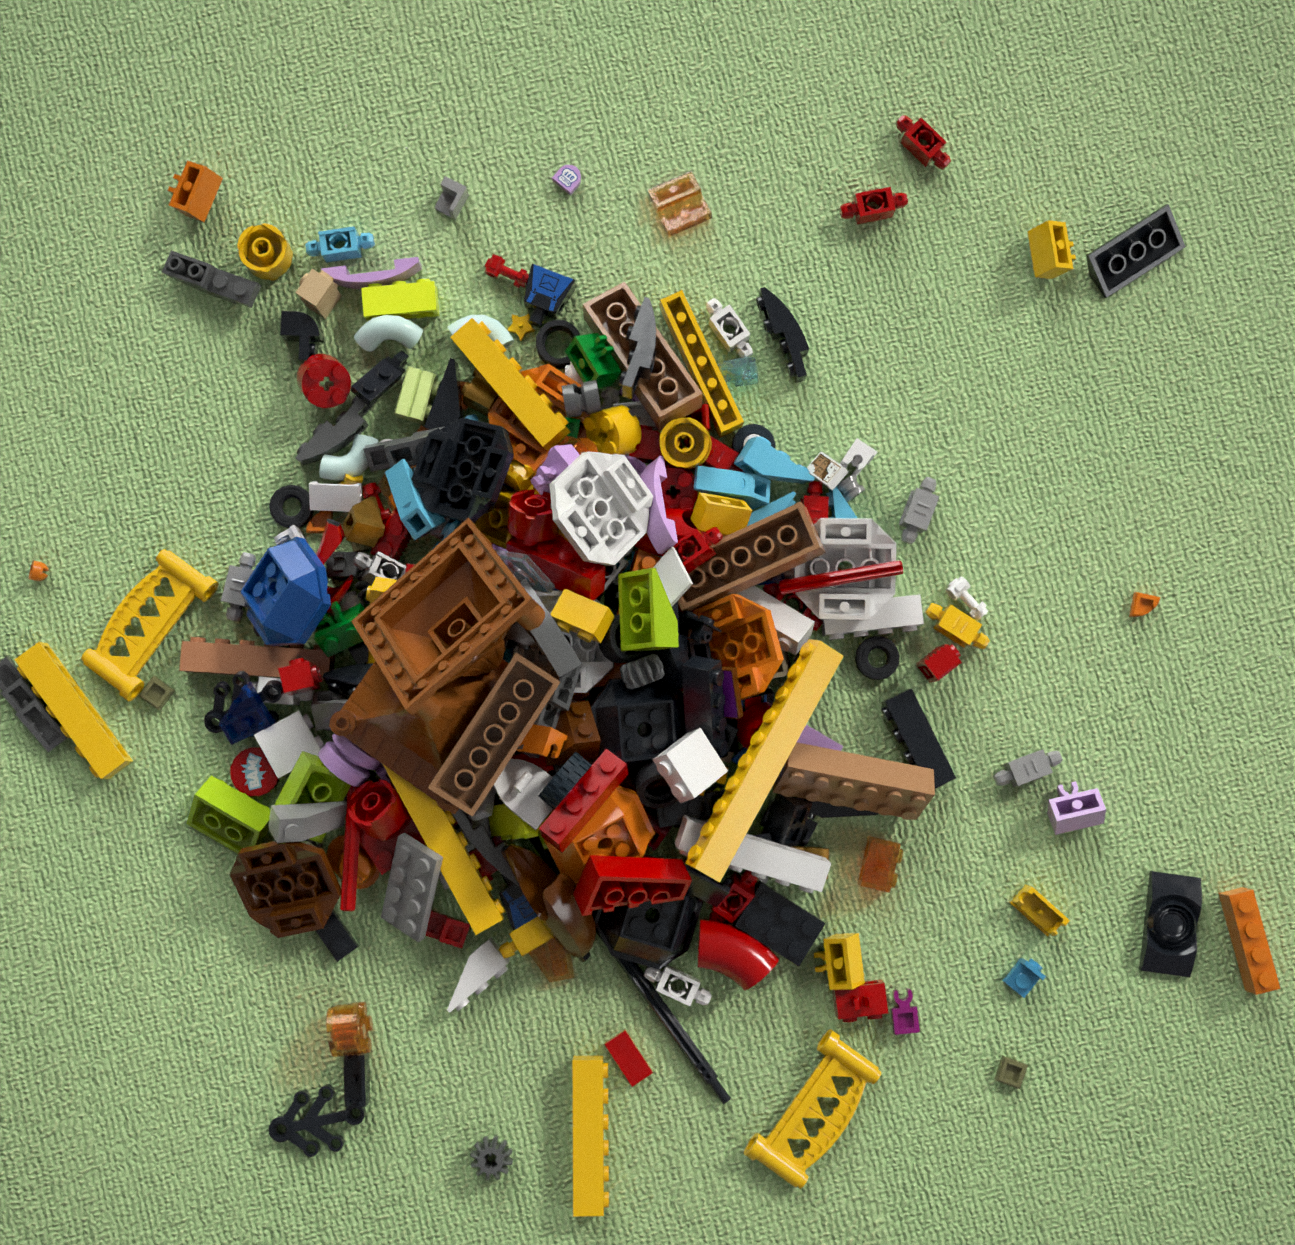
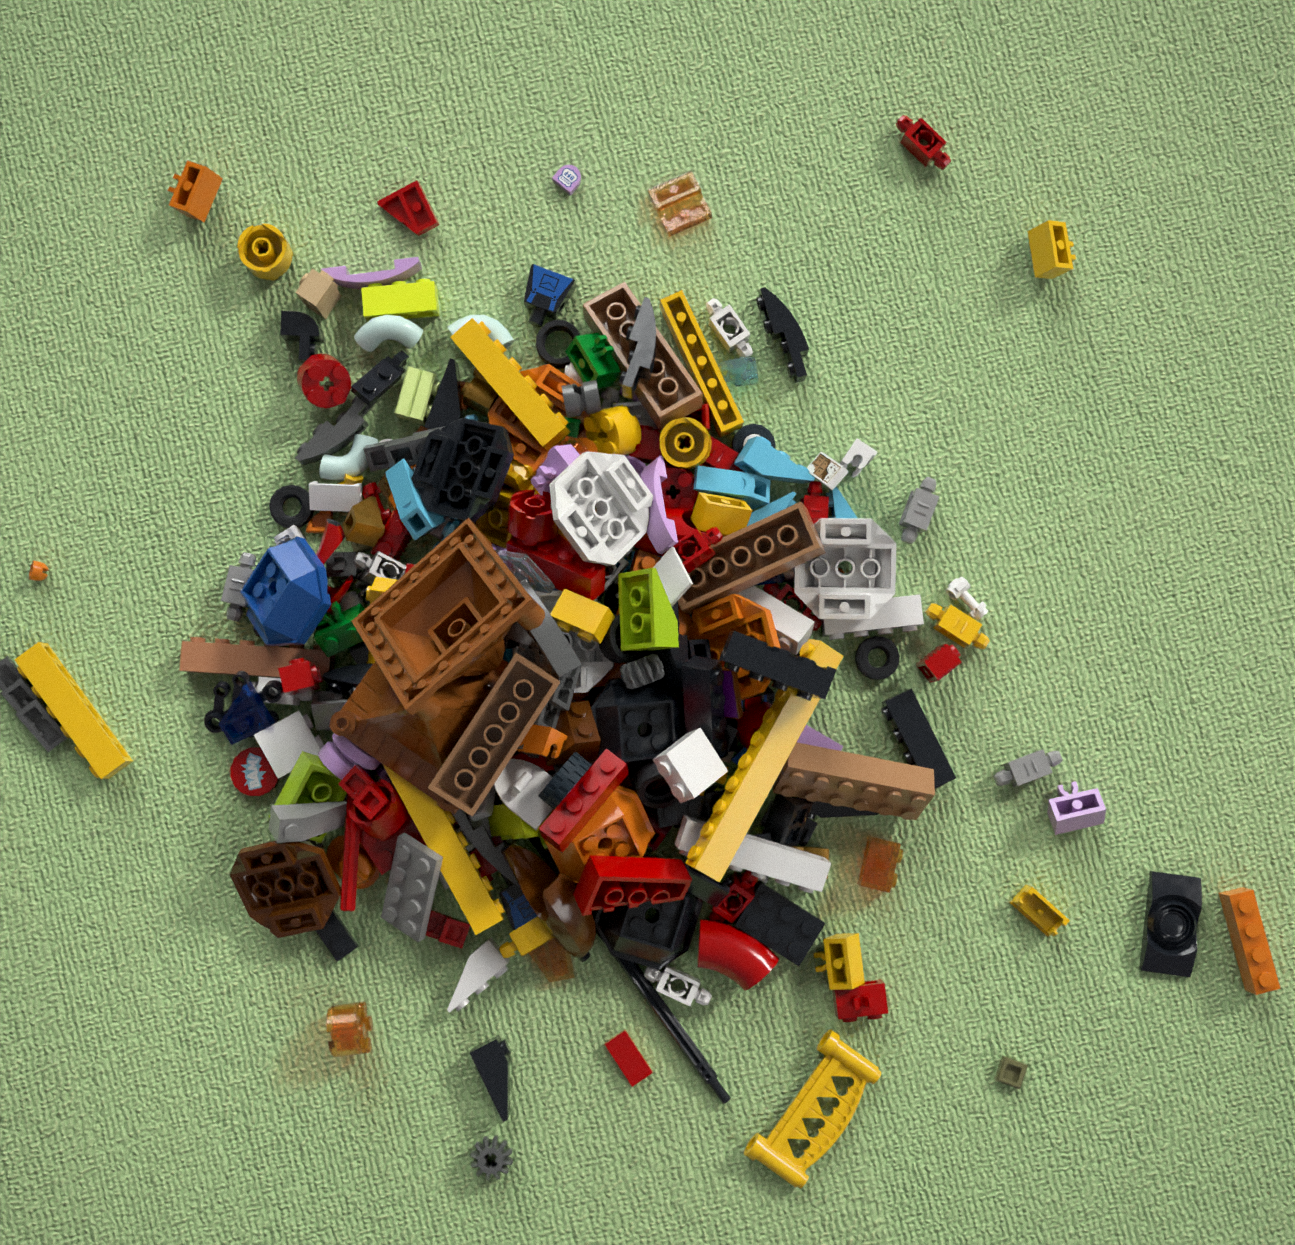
yellow piece [81,549,219,702] -> none
olive tile [139,676,175,710] -> none
dark grey slope [162,250,261,308] -> none
lime slope [186,775,271,854] -> none
black plant [269,1084,366,1157] -> none
medium azure piece [305,227,375,263] -> none
black hinge [343,1050,371,1107] -> none
light grey panel [435,176,469,220] -> none
red bar [484,254,529,288] -> none
yellow piece [507,314,535,341] -> none
yellow brick [572,1055,609,1217] -> none
black hinge [679,610,722,644] -> none
red axle [778,560,903,594] -> none
light grey wheel [836,473,865,502] -> none
red piece [839,187,908,225] -> none
magenta plate [891,988,920,1035] -> none
dark azure bracket [1002,958,1046,998] -> none
black slope [1086,204,1186,298] -> none
orange tile [1129,592,1160,617] -> none
none -> red slope [338,765,389,820]
none -> red wing [377,180,440,236]
none -> black slope [470,1035,511,1122]
none -> black wedge [719,631,837,701]

